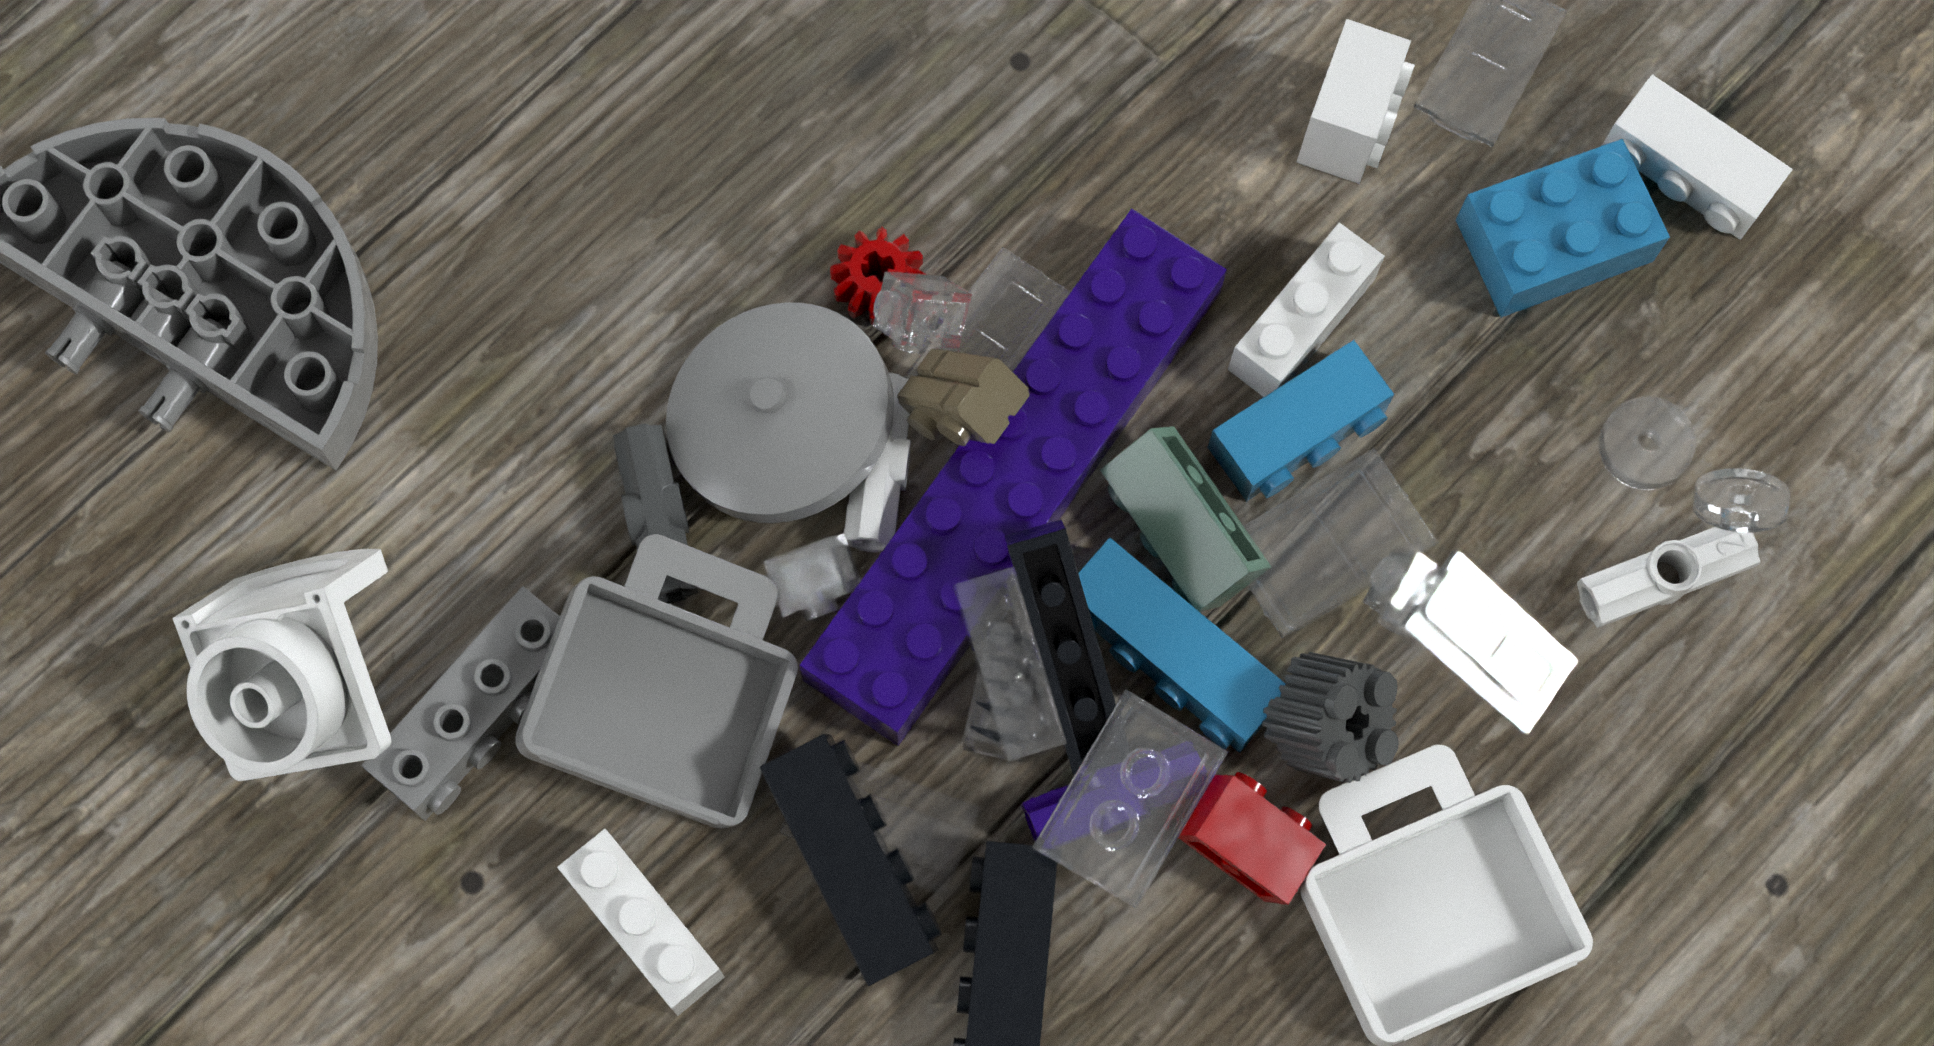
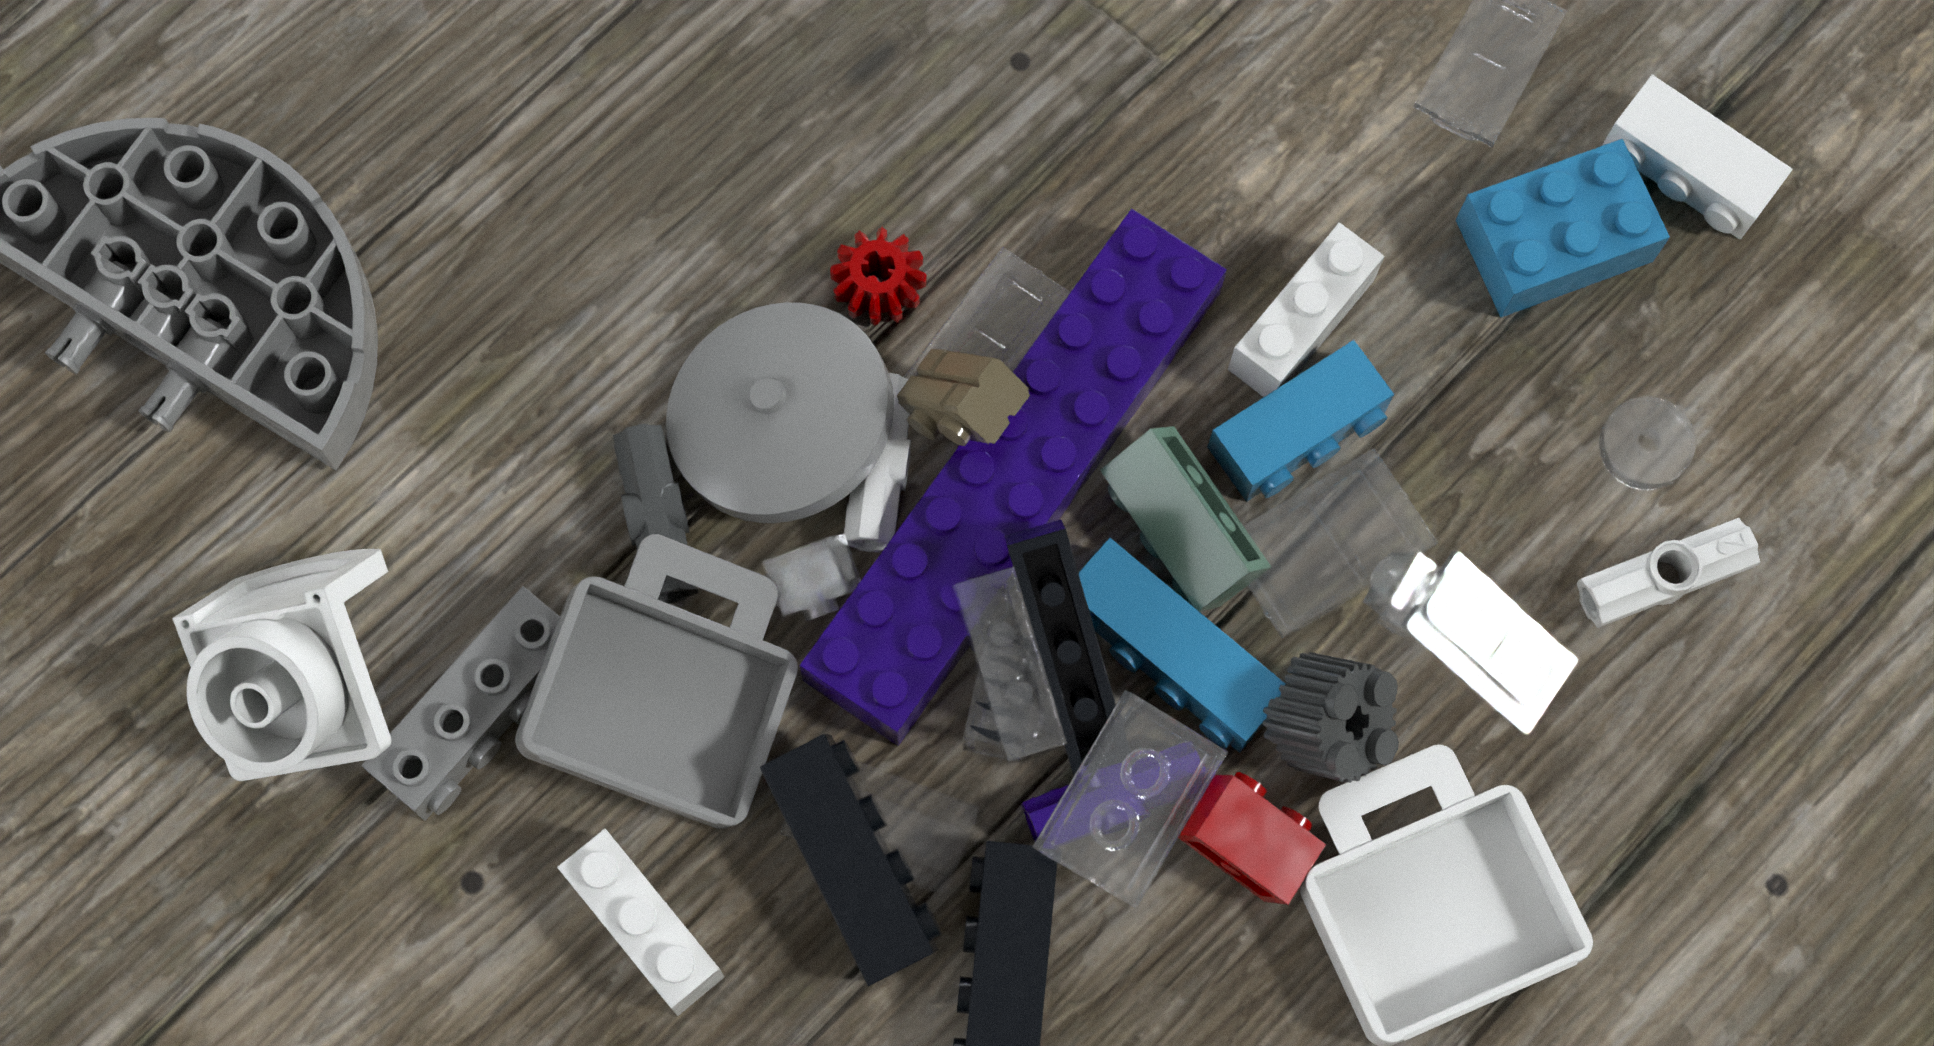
clear brick [873,271,972,354] -> none
white brick [1297,19,1415,184] -> none
clear piece [1693,468,1791,533] -> none

